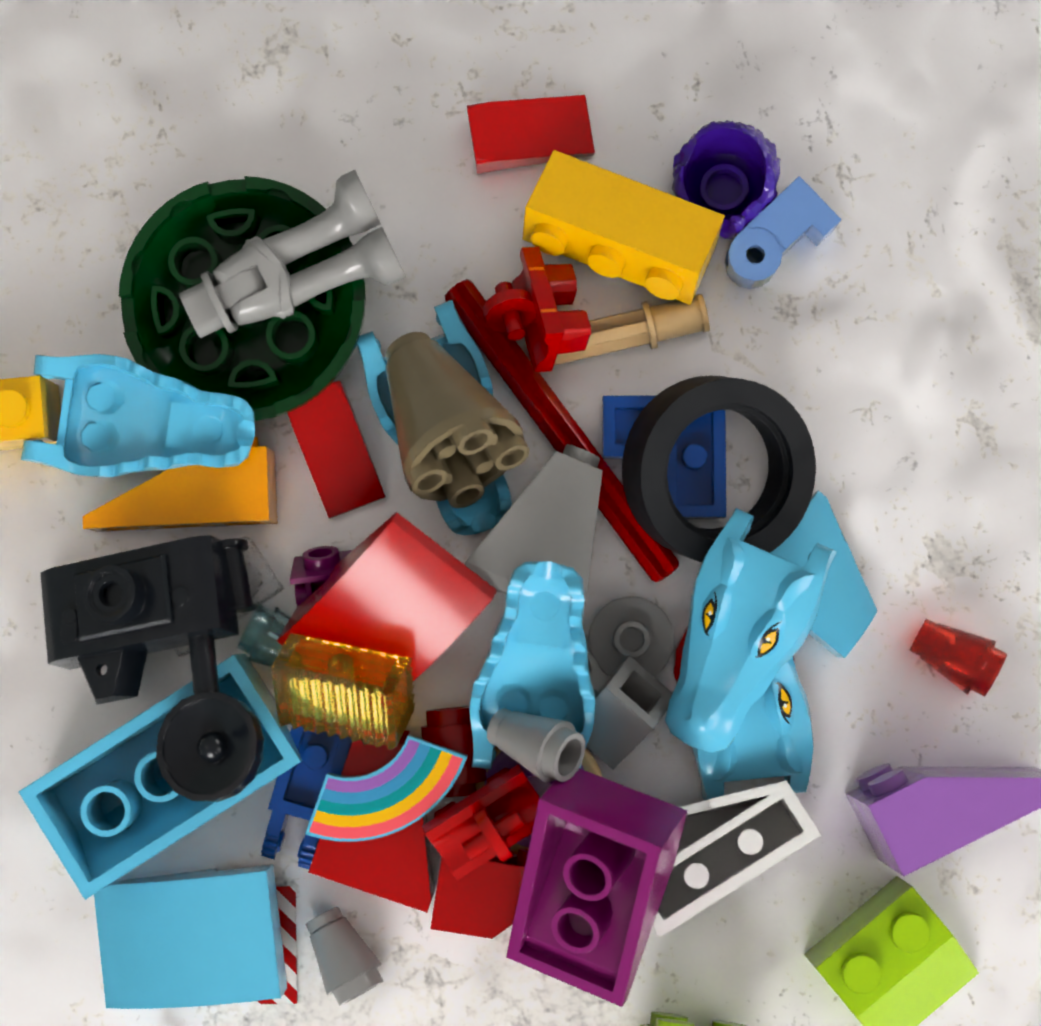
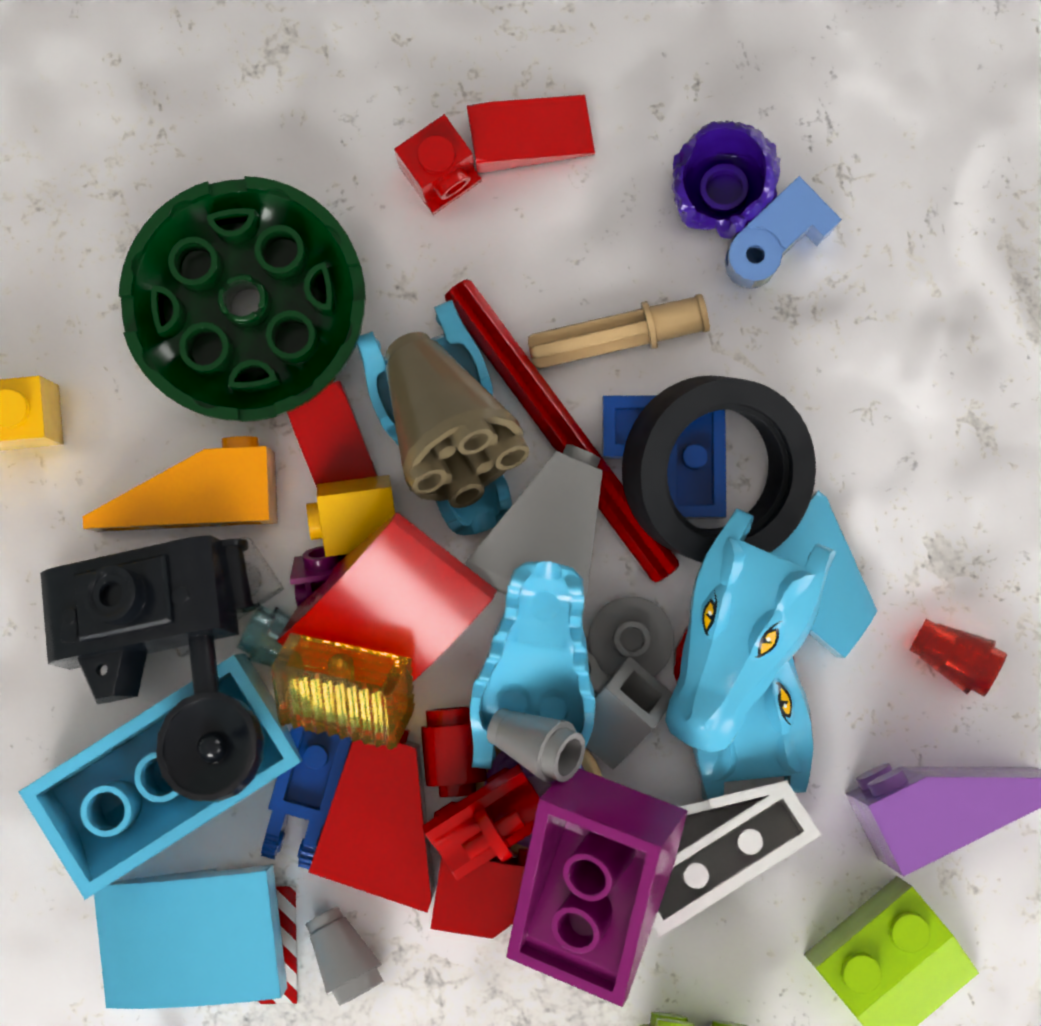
medium azure animal [21,354,255,478] -> none
light grey piece [179,170,406,338] -> none
tile [305,734,468,842] -> none
red hips [483,247,591,373] -> none
yellow brick [522,150,725,305] -> none
none -> yellow brick [306,475,395,557]
none -> red brick [394,114,482,215]

